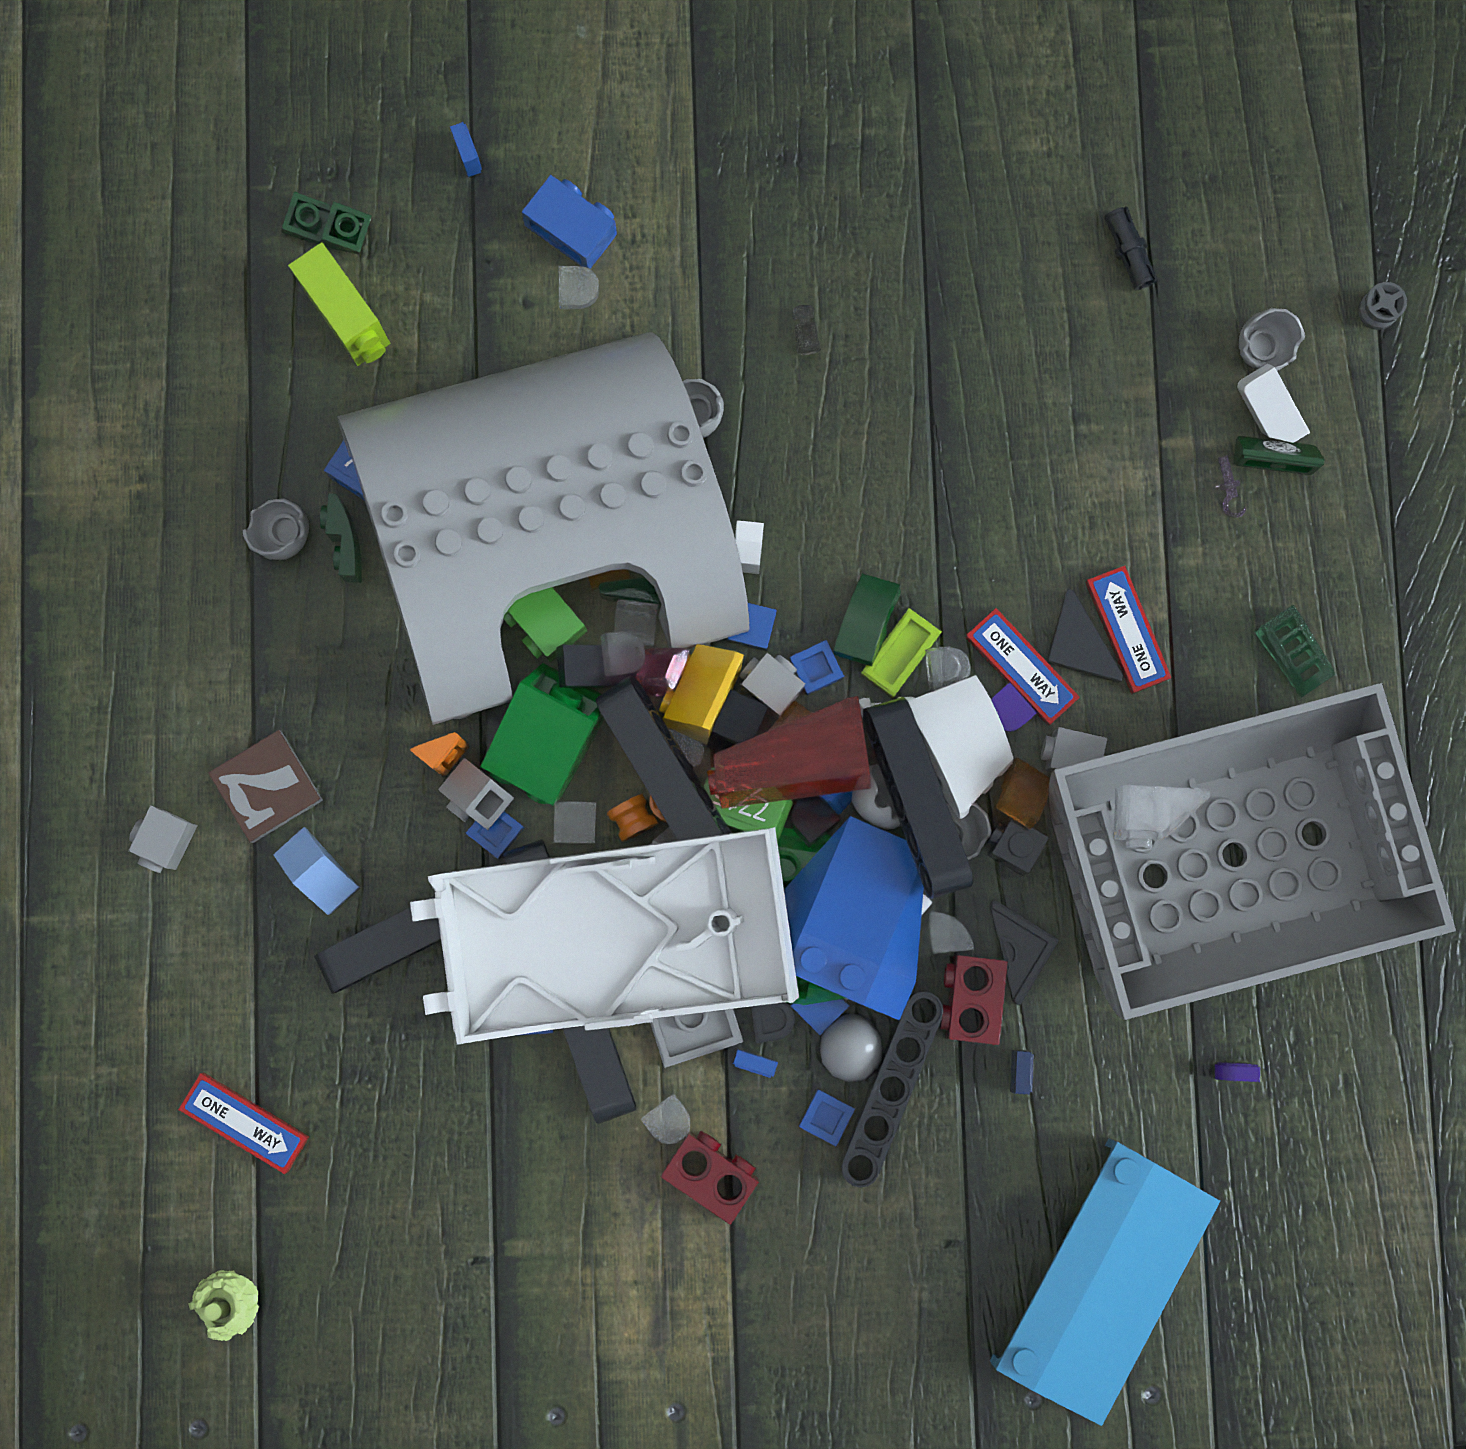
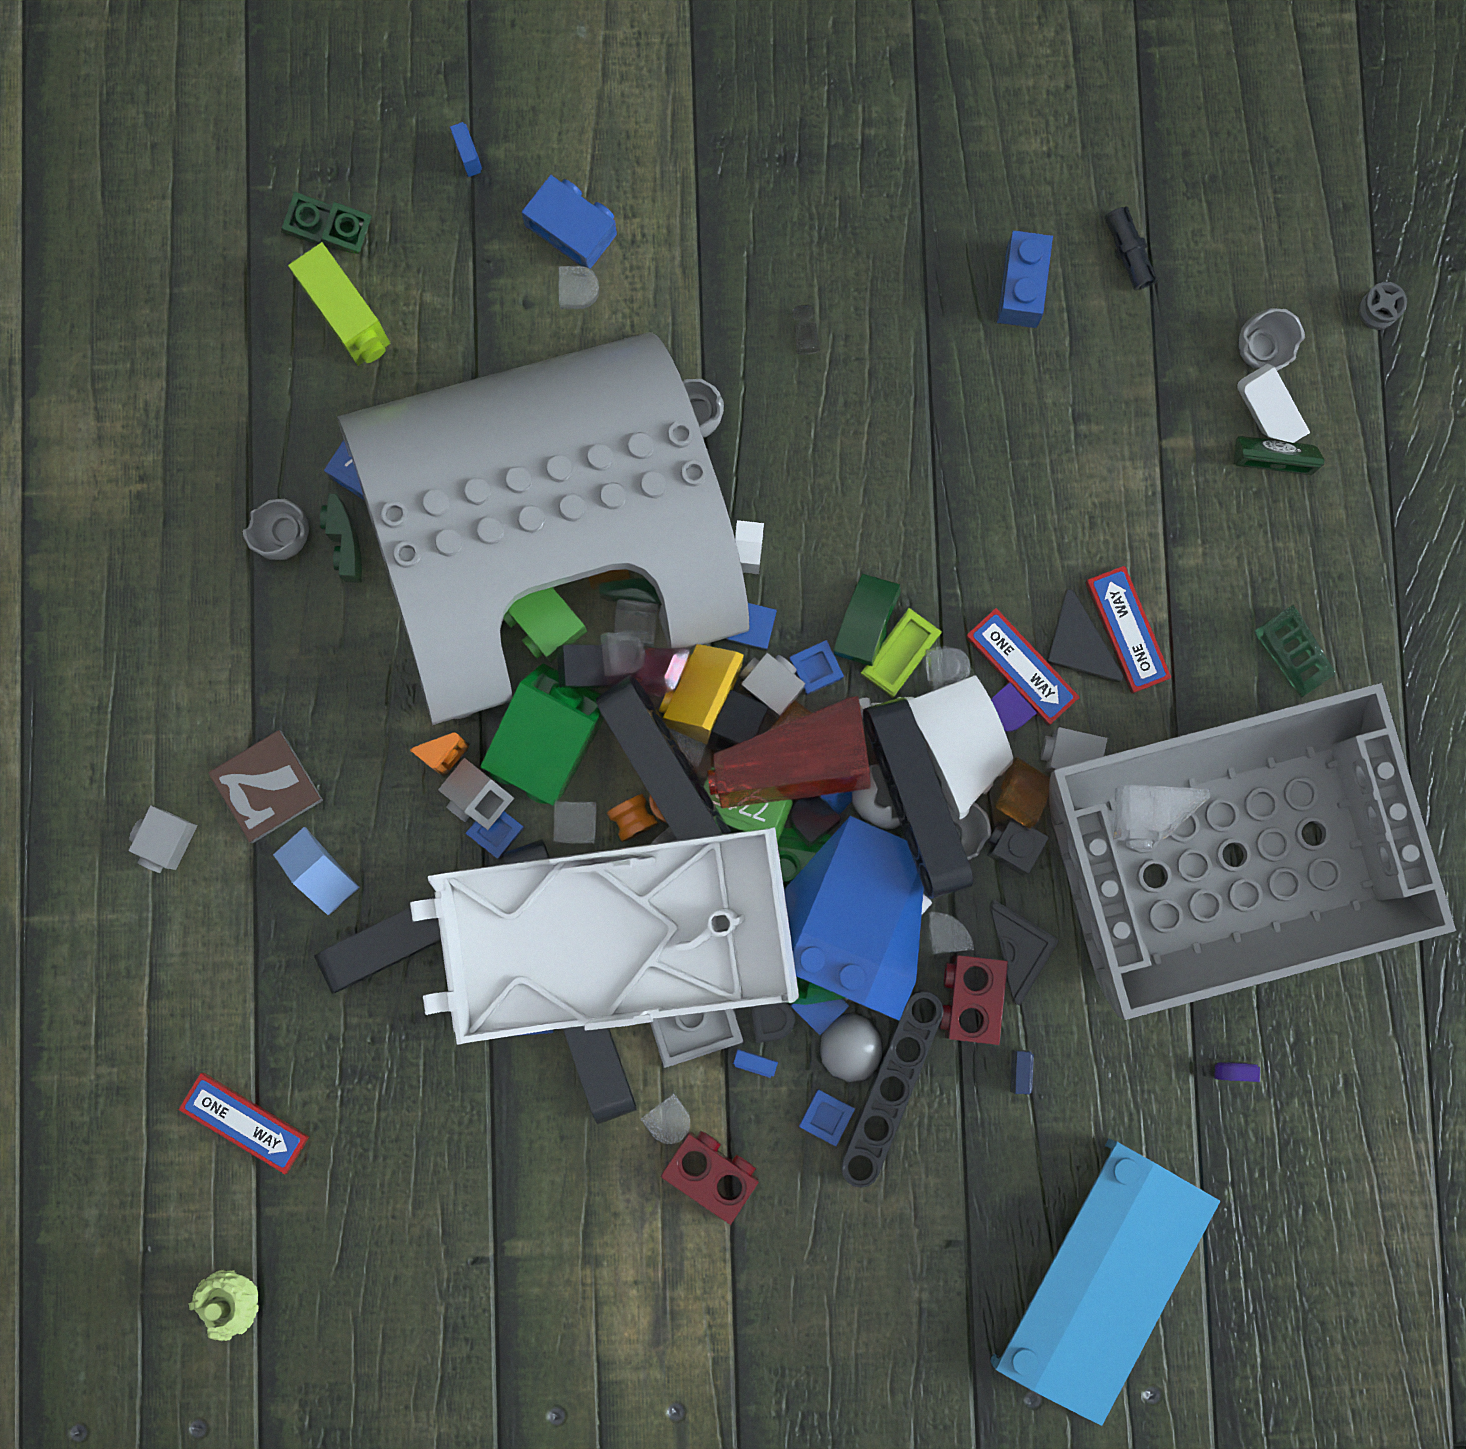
clear purple hand [1218,455,1246,518] -> none
none -> blue brick [997,231,1053,328]

